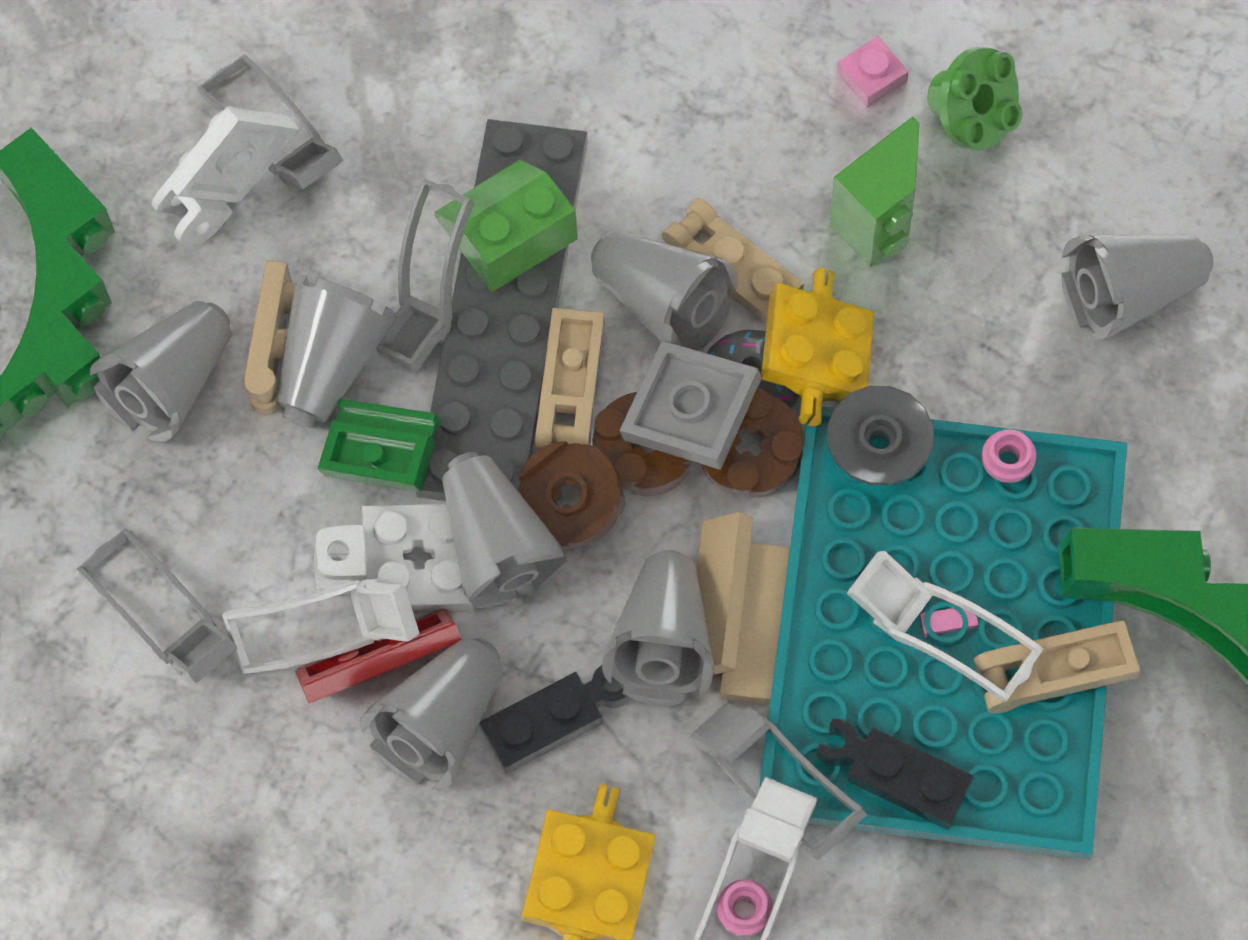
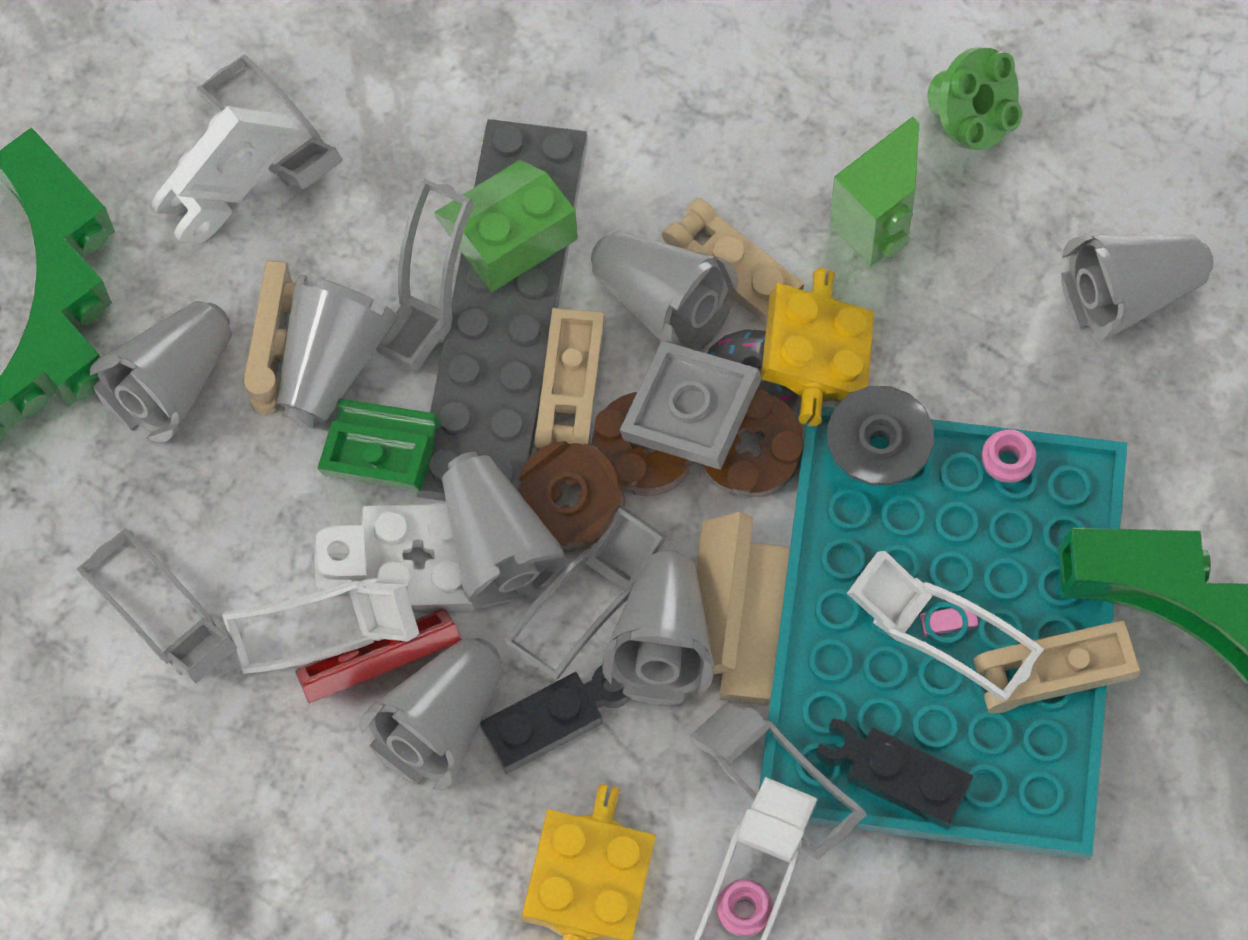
bright pink plate [837,36,909,107] -> none
none -> light grey piece [504,507,667,679]

